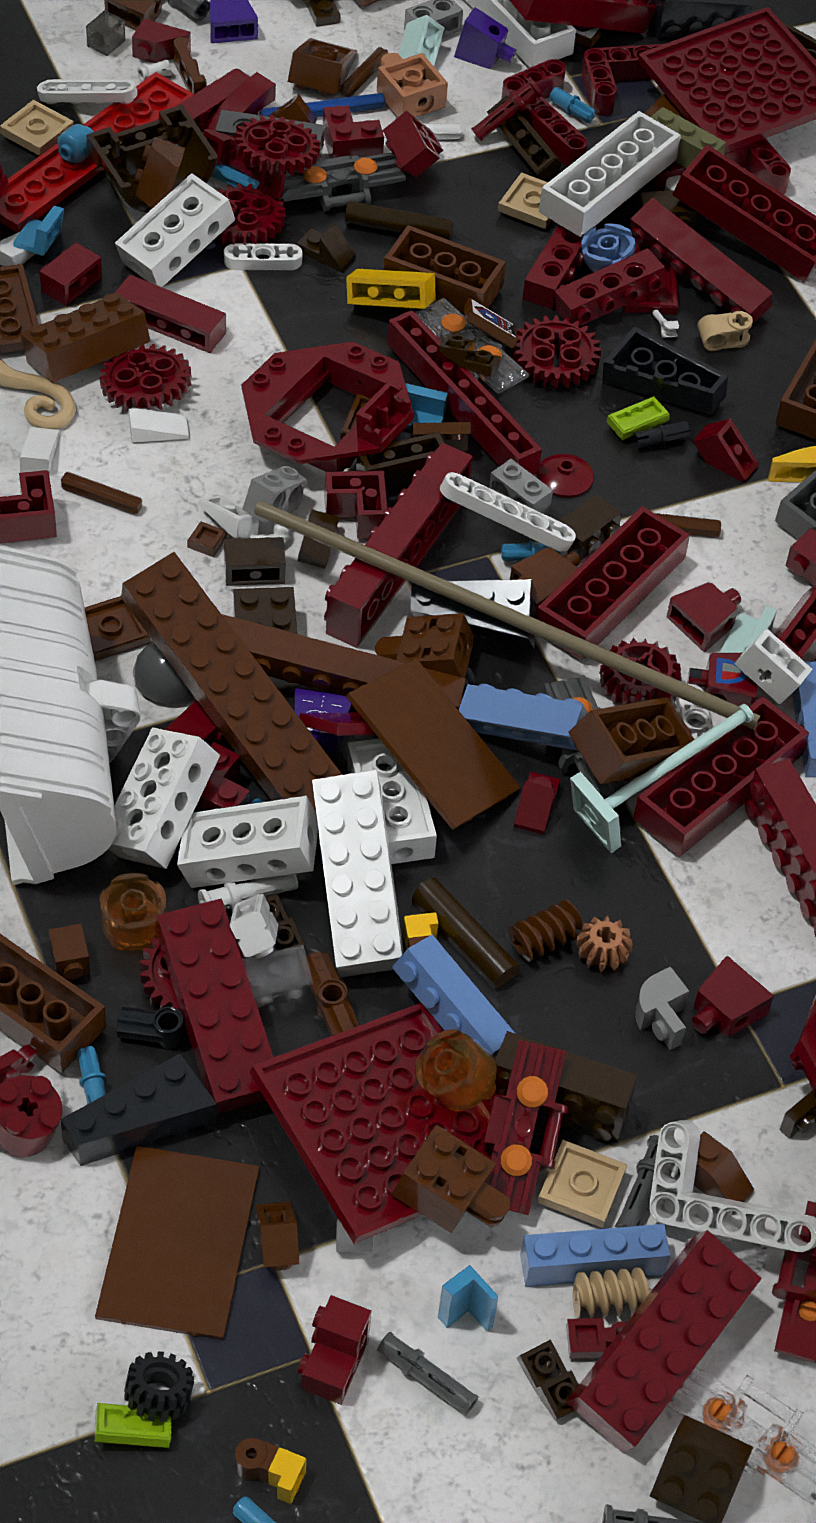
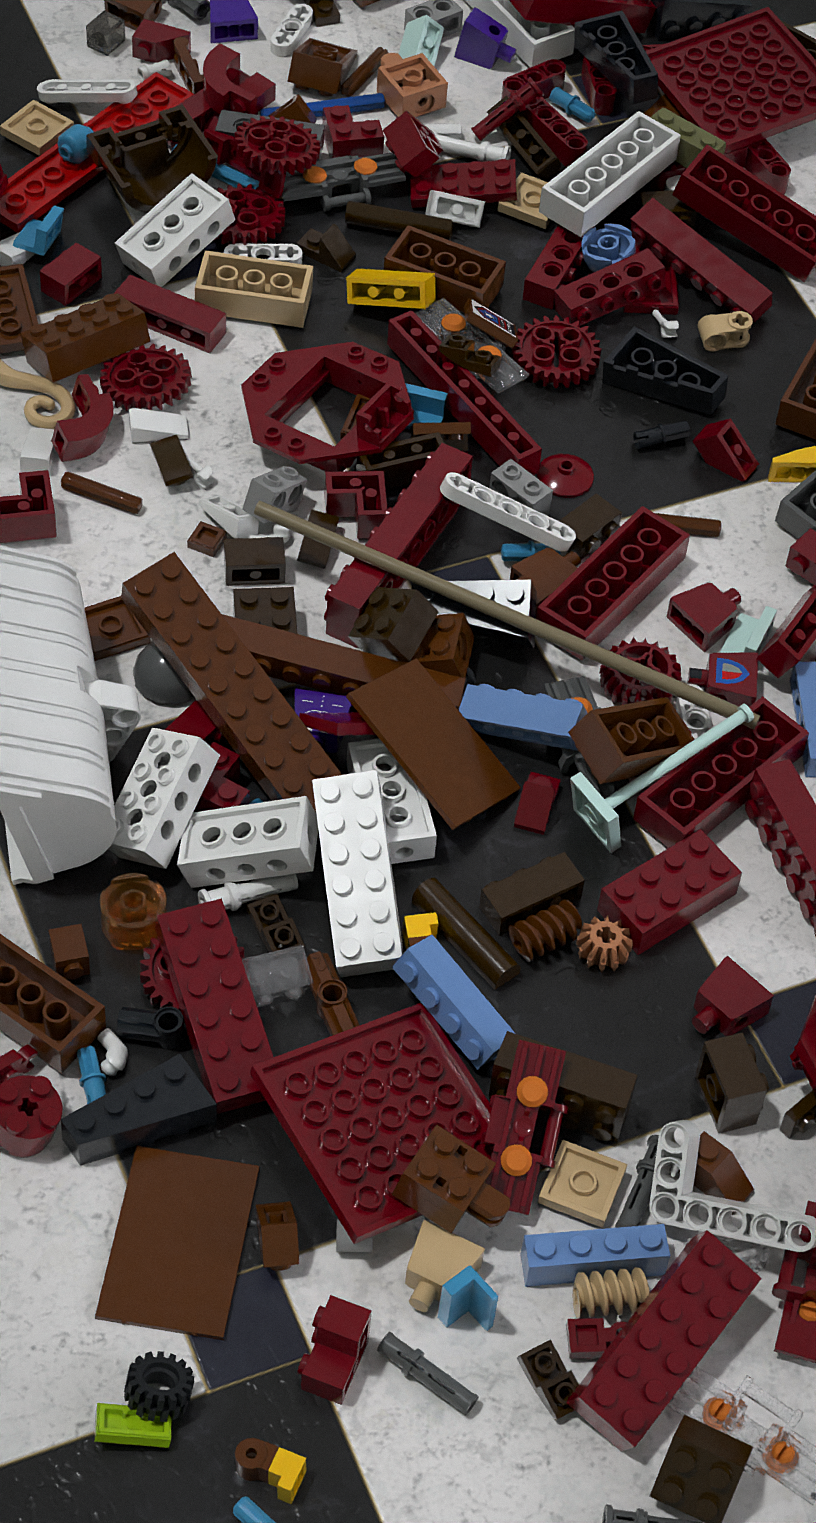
reddish brown slope [133,137,185,208] -> none
white brick [229,894,278,958] -> none
clear orange brick [416,1029,497,1111] -> none
lime plate [607,396,670,440] -> none
light grey brick [635,966,689,1050] -> none
white brick [734,628,812,704] -> none
none -> dark red arch [51,374,114,462]
none -> white arm [98,1028,128,1076]
none -> dark brown slope [149,435,194,487]
none -> white hand [187,457,214,489]
none -> tan brick [195,250,313,328]
none -> dark red arch [203,43,257,115]
none -> white beam [270,4,313,57]
none -> dark brown brick [348,587,439,662]
none -> tan torso [405,1219,485,1312]
none -> dark red plate [411,159,517,208]
none -> white slope [425,190,485,228]
none -> white pin [435,133,511,162]
none -> dark brown brick [479,852,585,936]
none -> black wedge [574,11,658,104]
none -> dark red brick [597,829,742,955]
none -> dark brown brick [695,1033,769,1134]

